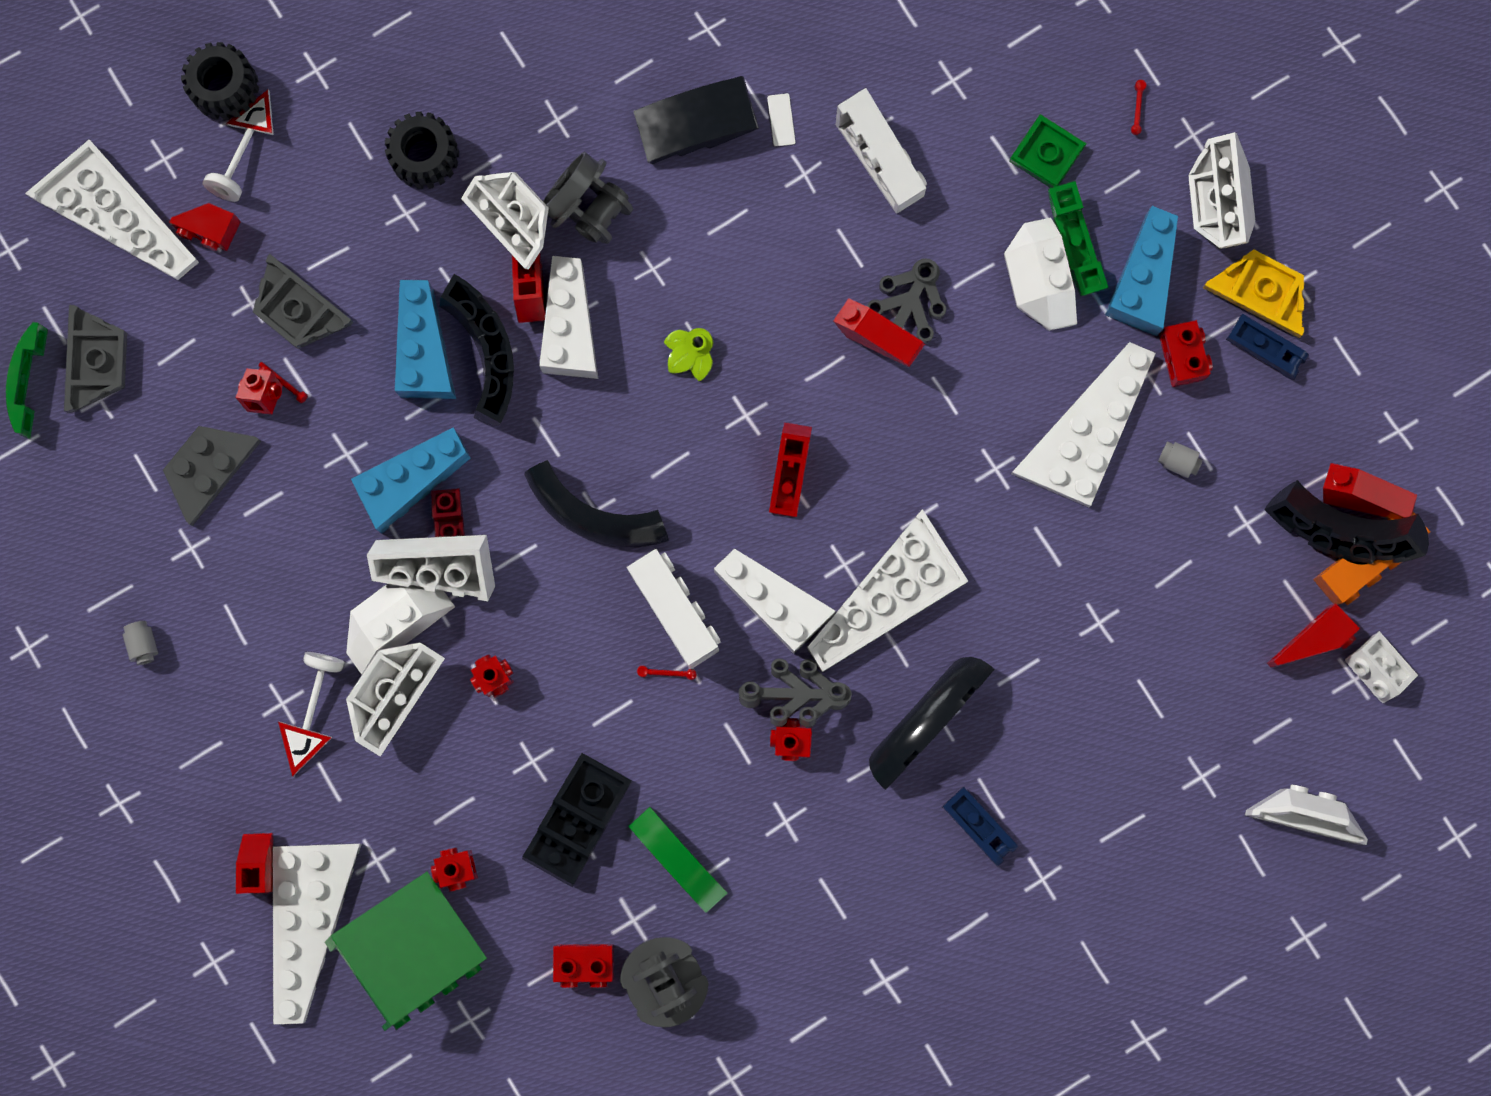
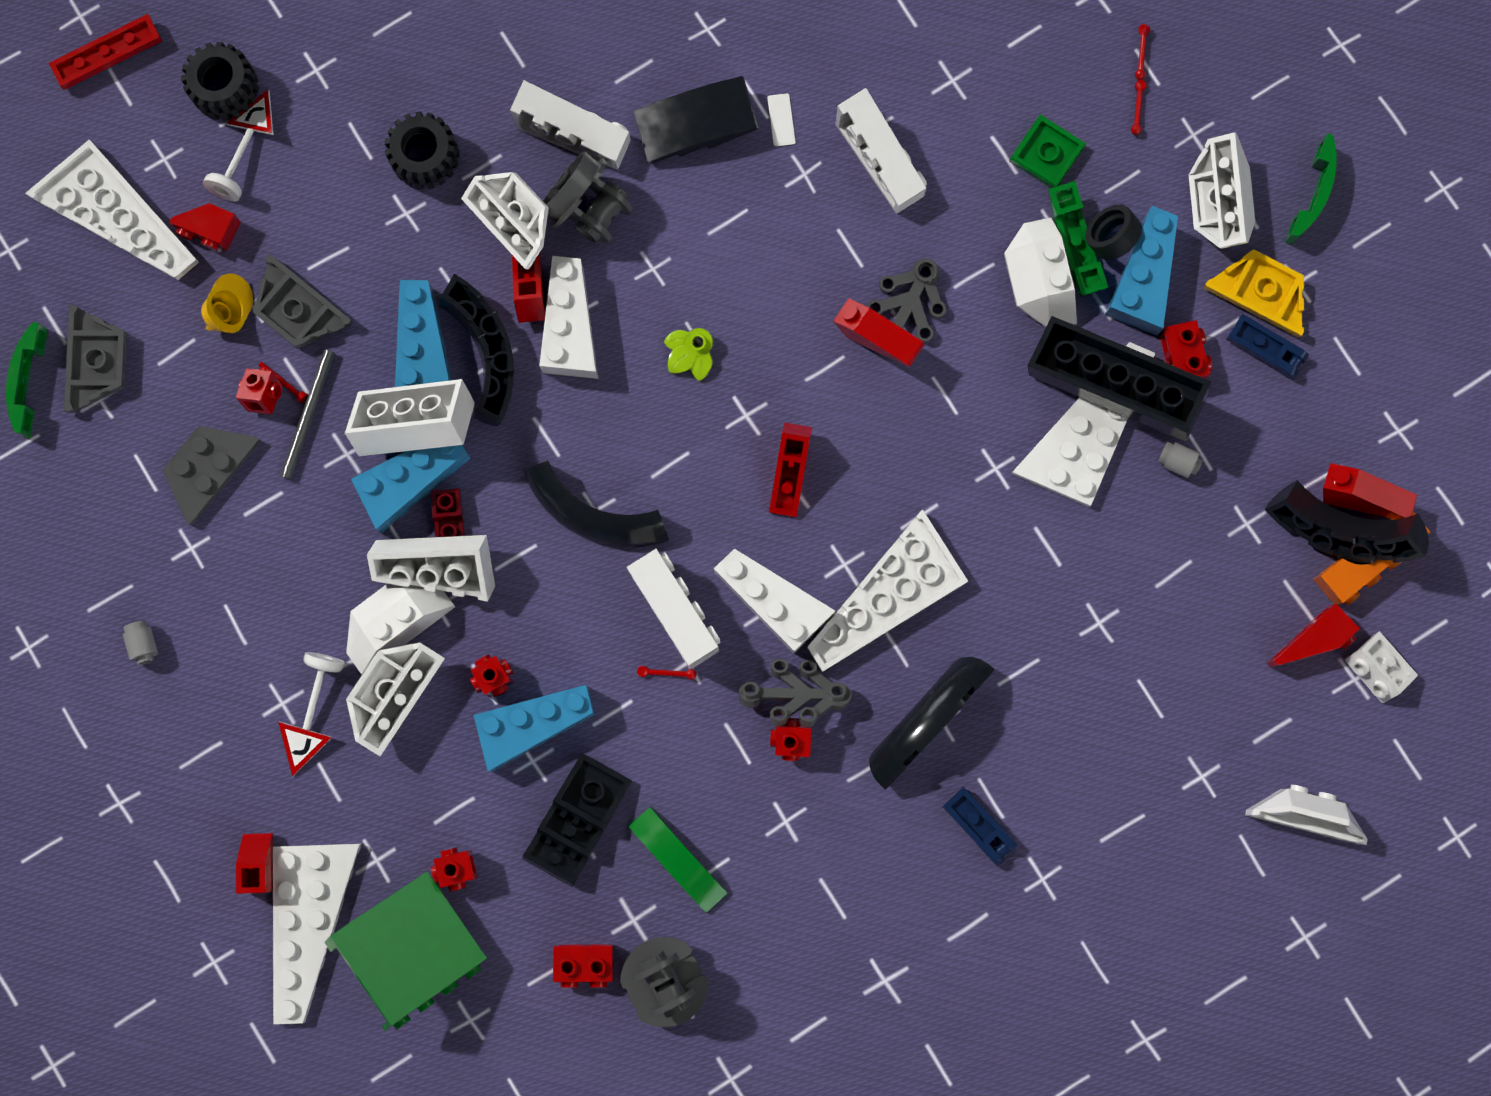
none -> red plate [49,14,163,90]
none -> yellow piece [201,273,254,333]
none -> dark grey axle [280,349,335,480]
none -> white brick [345,379,475,456]
none -> dark azure wedge [474,685,596,772]
none -> white wedge [510,80,631,170]
none -> black brick [1027,316,1211,442]
none -> black tyre [1085,204,1142,260]
none -> red hinge [1135,24,1150,80]
none -> green slope [1285,133,1337,244]

